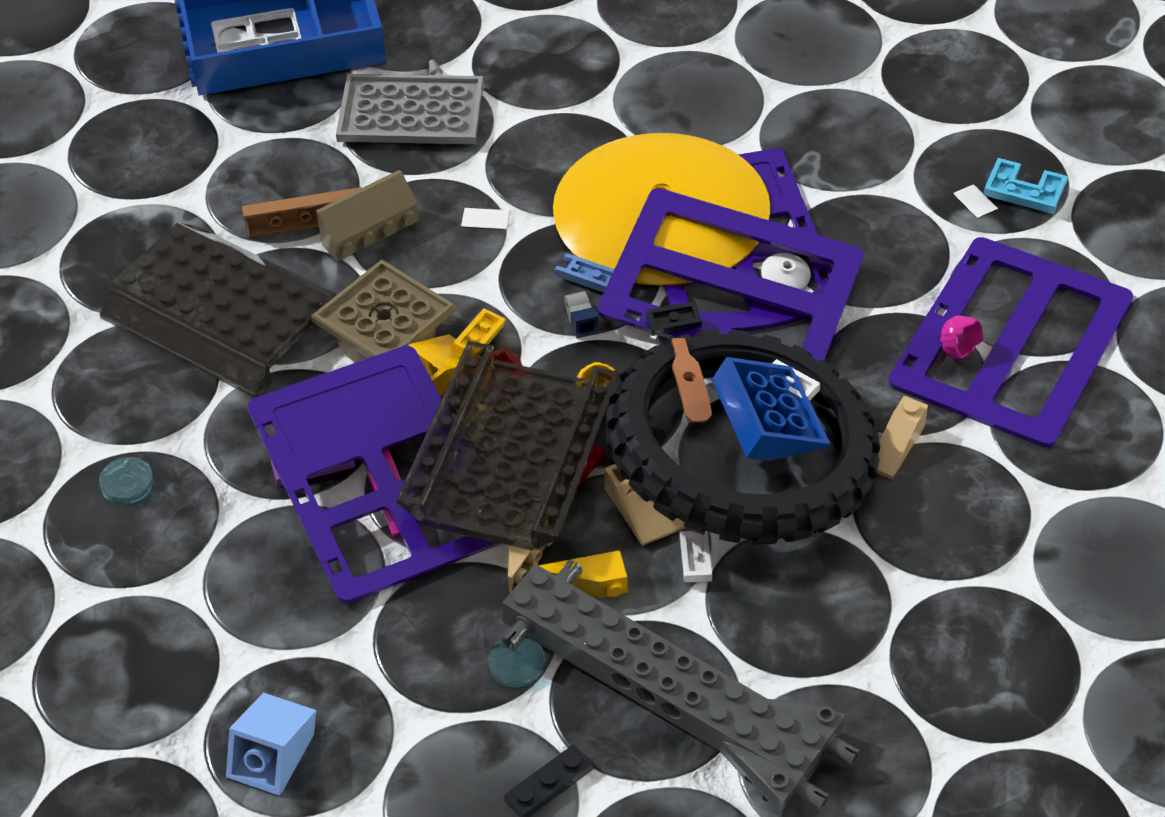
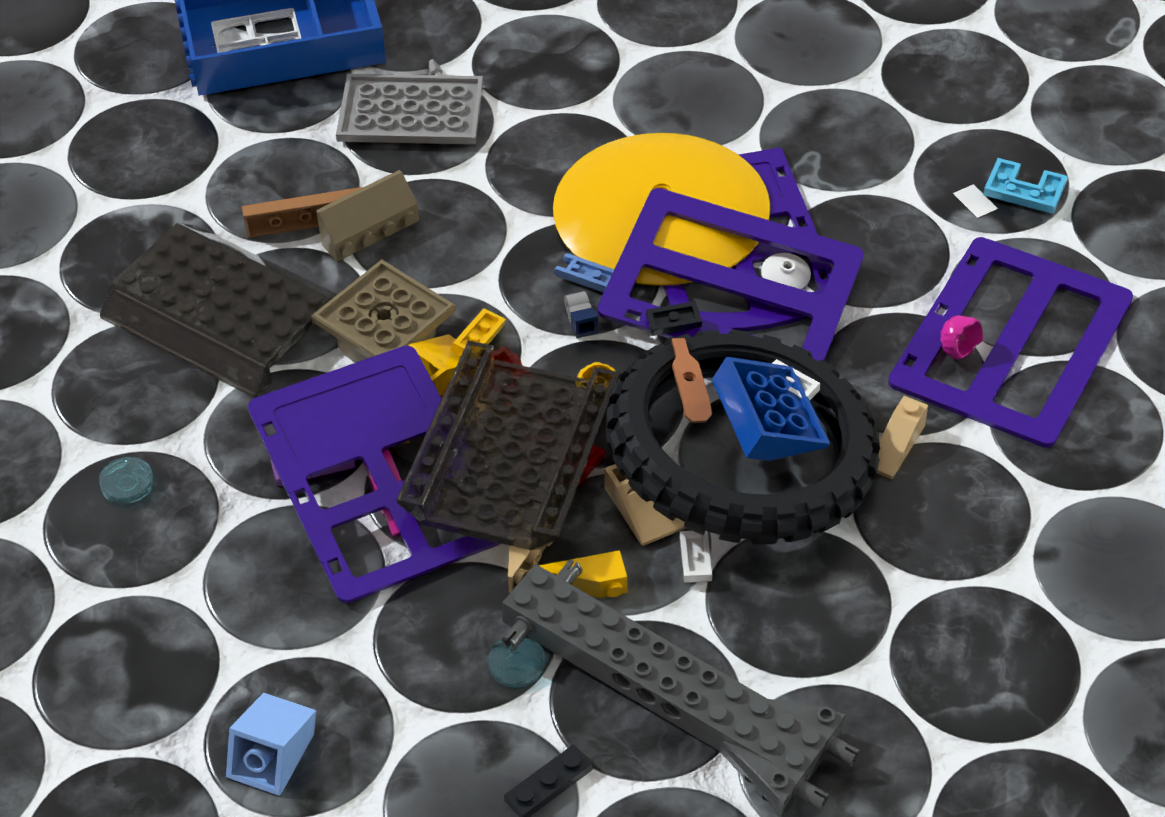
white sticker [461,208,510,229] -> none

